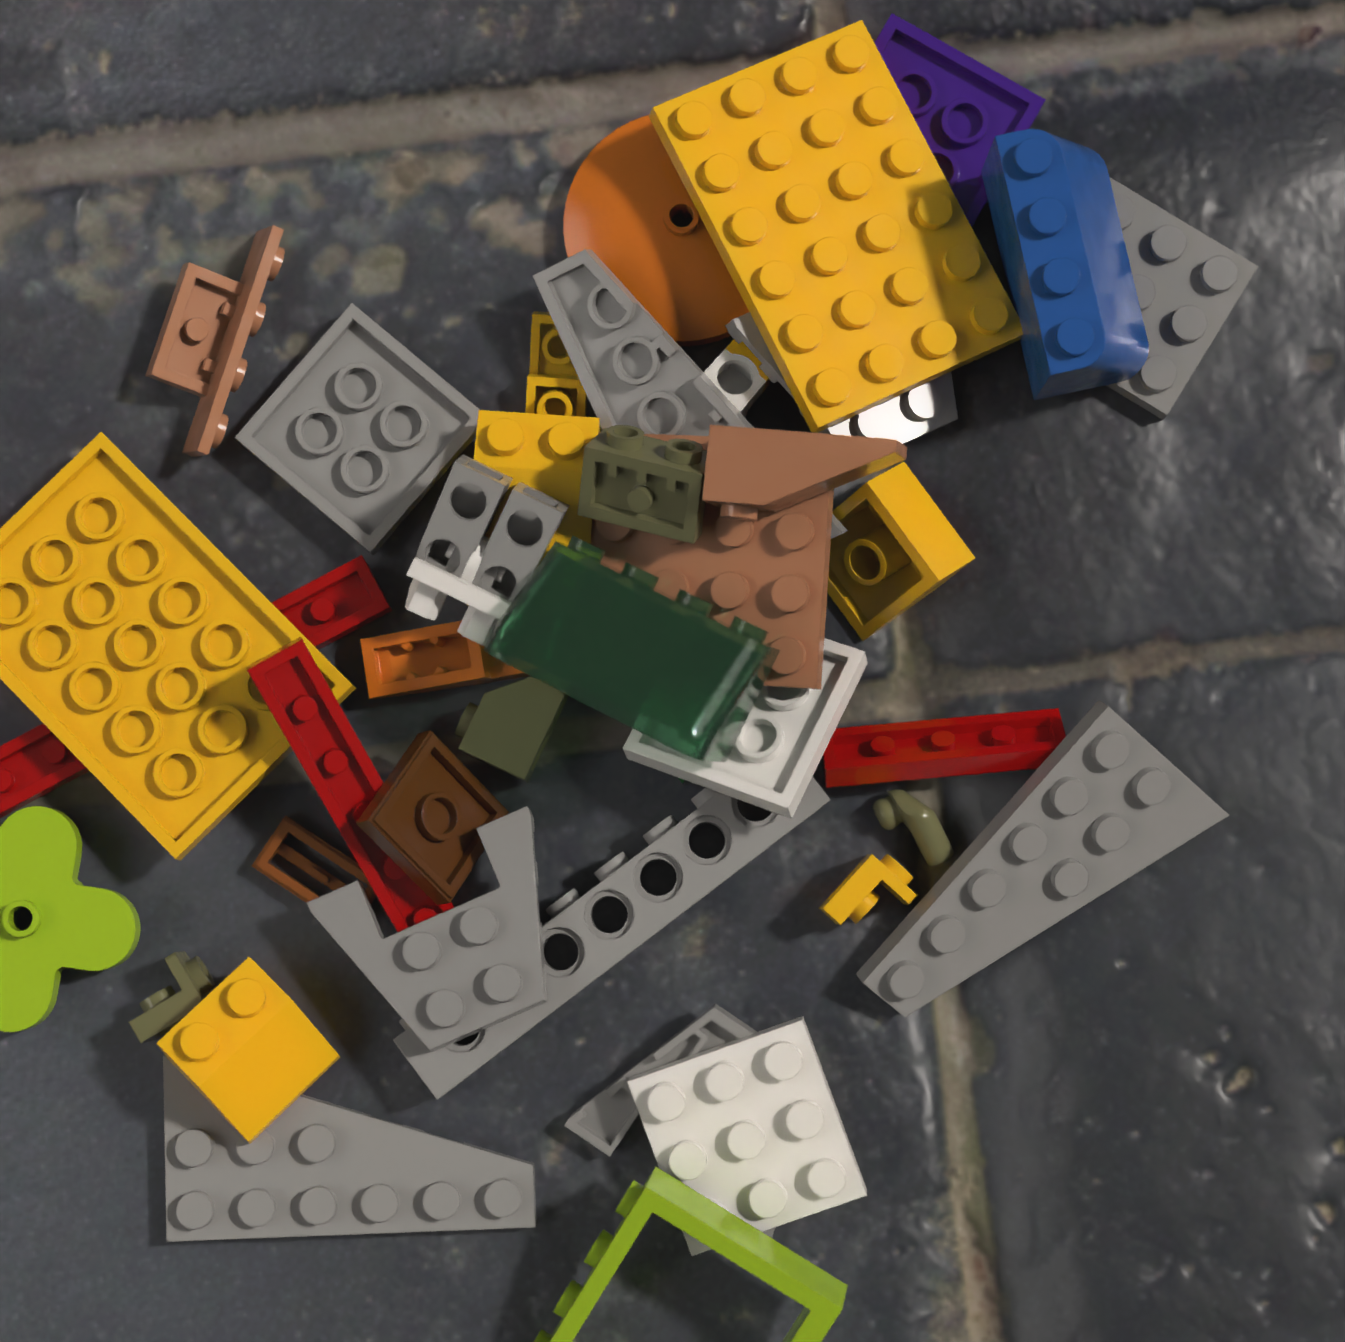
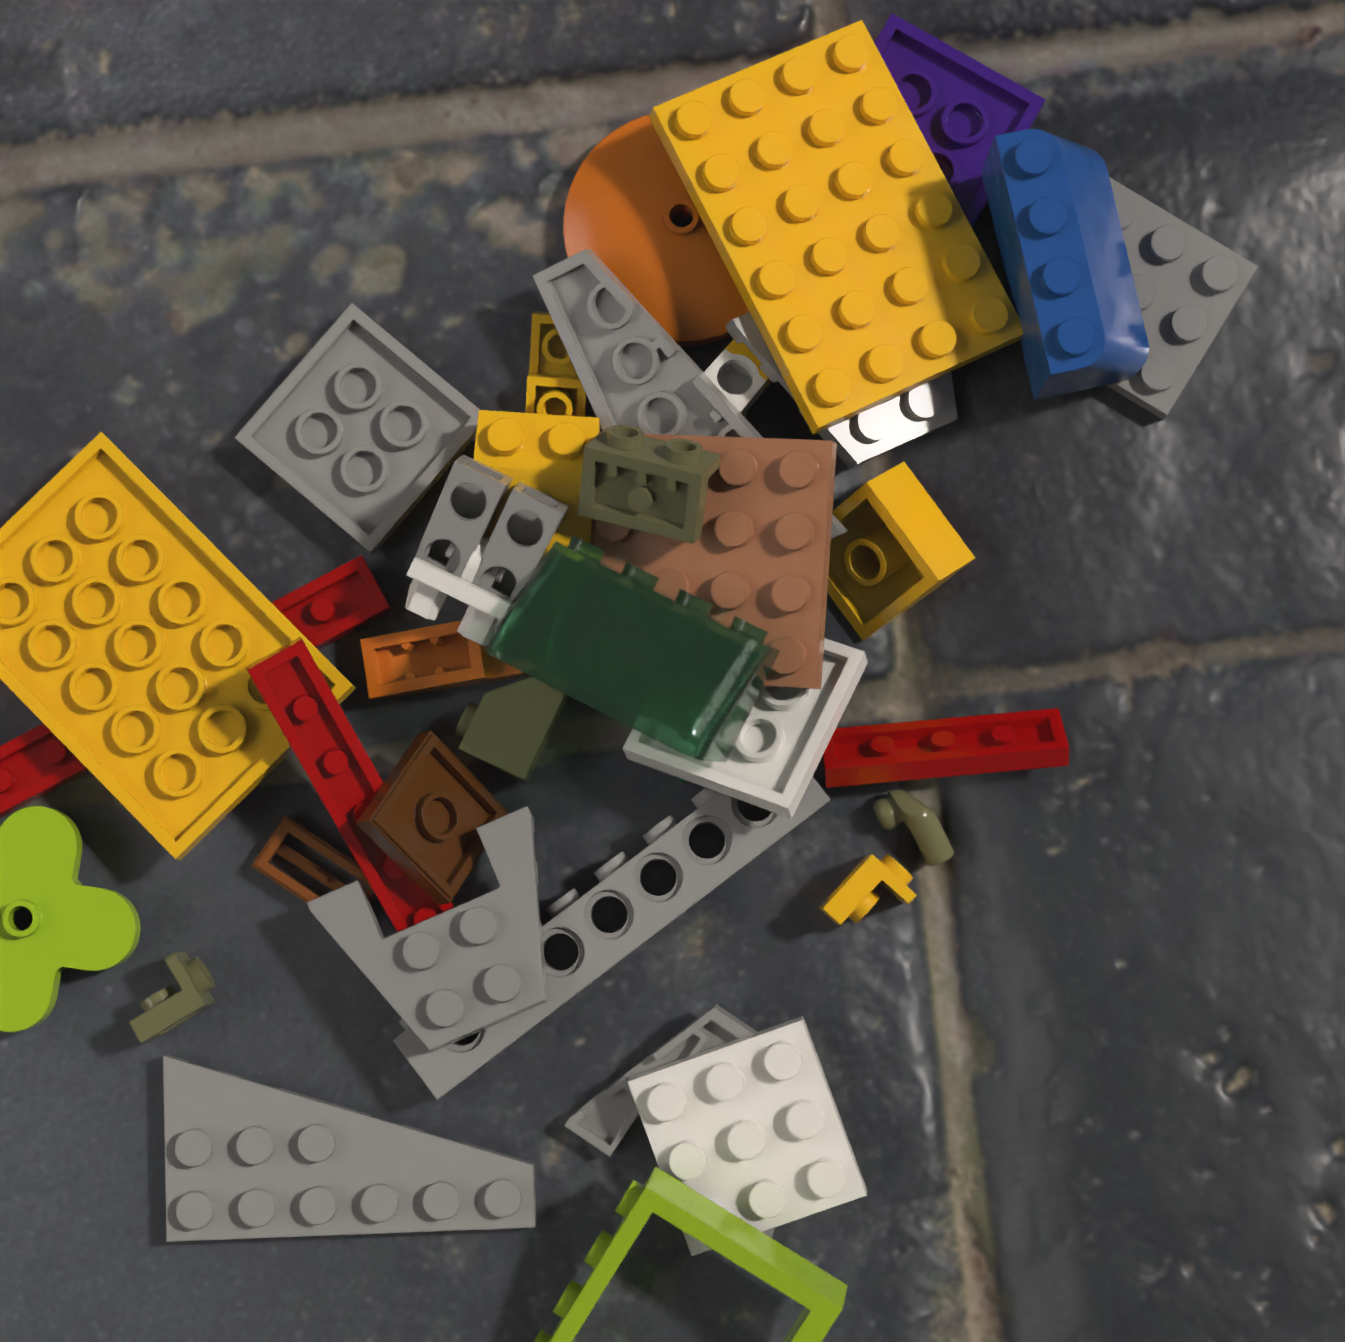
nougat bracket [145,225,285,457] -> none
yellow slope [156,956,340,1144] -> none
nougat slope [702,425,907,521] -> none
light grey wing [856,699,1229,1017] -> none

